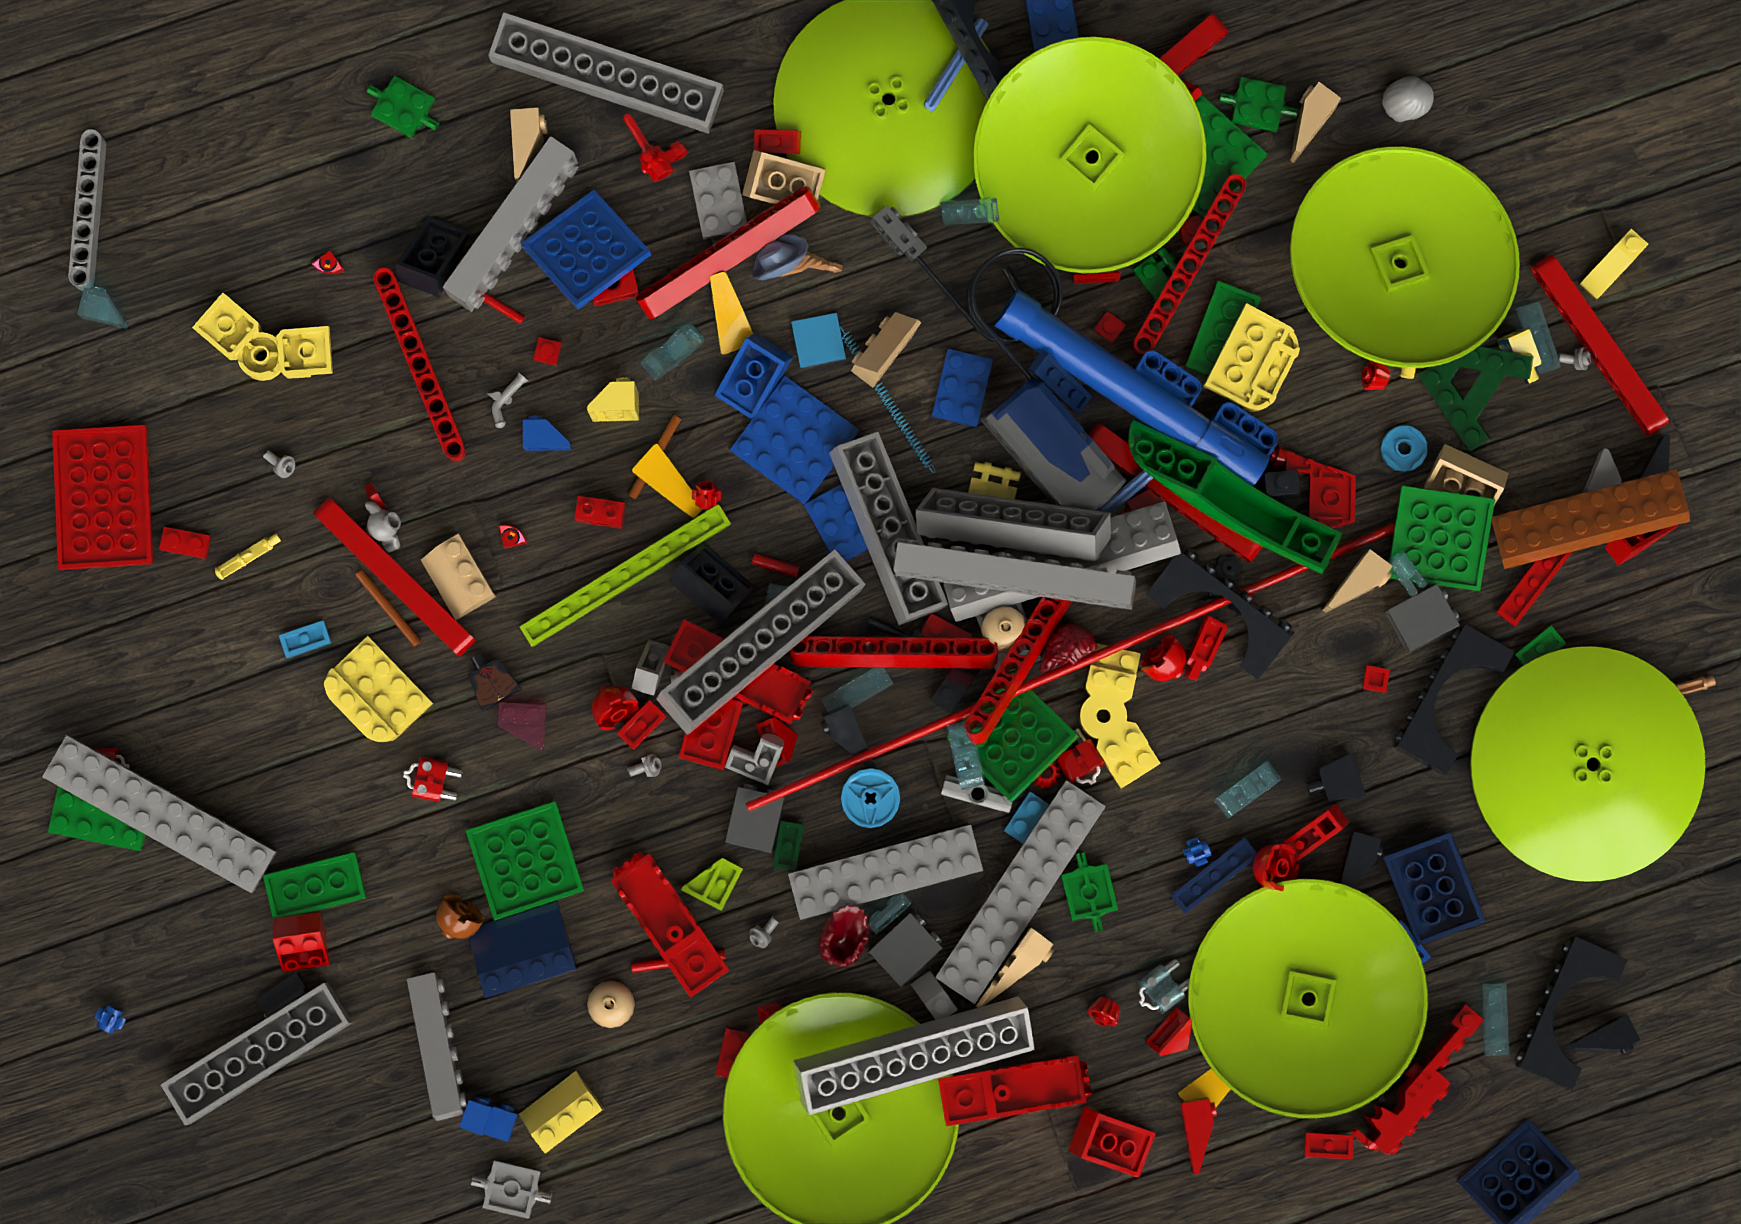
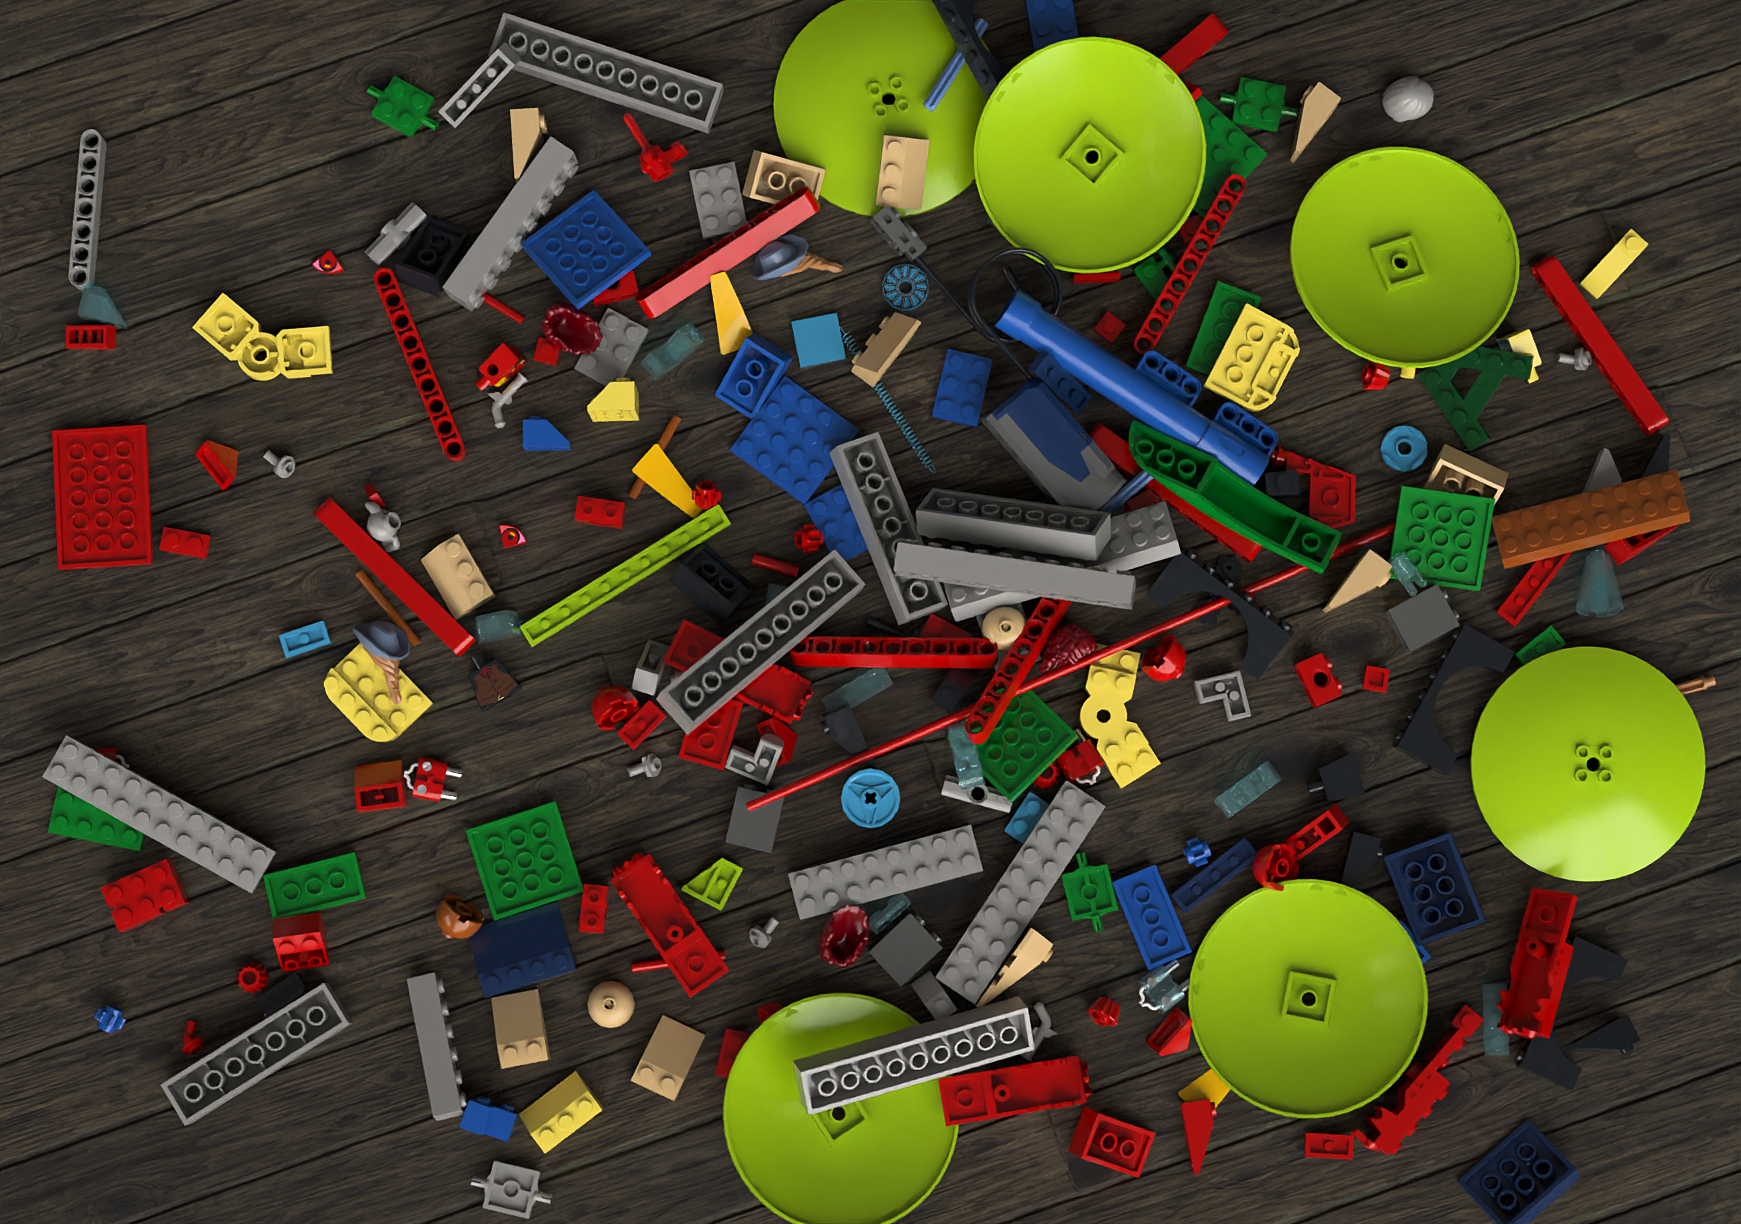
light yellow piece [215,533,281,580] -> none
clear pink wing [498,702,547,751] -> none
red plate [754,130,801,154] -> none
dark green plate [773,821,804,872] -> none
clear light blue plate [940,198,999,225] -> none
light yellow plate [968,462,1021,499] -> none
red hinge [1184,615,1228,681] -> none
clear light blue plate [1516,302,1561,375] -> none
none -> red slope [65,325,116,350]
none -> red piece [101,859,190,932]
none -> red plate [182,1021,205,1055]
none -> red slope [195,440,238,490]
none -> red piece [236,961,269,995]
none -> sand blue hat [353,621,411,704]
none -> red slope [354,760,408,813]
none -> light grey piece [365,202,427,267]
none -> light grey brick [439,42,522,128]
none -> clear light blue torso [474,610,522,644]
none -> red torso [475,343,528,393]
none -> tan slope [491,989,551,1069]
none -> dark red piece [541,302,603,355]
none -> light grey plate [575,308,649,386]
none -> red brick [579,884,609,934]
none -> tan slope [631,1015,705,1101]
none -> red gear [794,524,823,553]
none -> tan slope [875,134,930,210]
none -> tile [883,264,928,311]
none -> light grey piece [1020,1002,1057,1062]
none -> blue plate [1112,865,1192,970]
none -> light grey brick [1194,670,1251,722]
none -> red brick [1293,653,1343,708]
none -> red piece [1495,887,1577,1039]
none -> clear light blue cone [1576,550,1624,617]

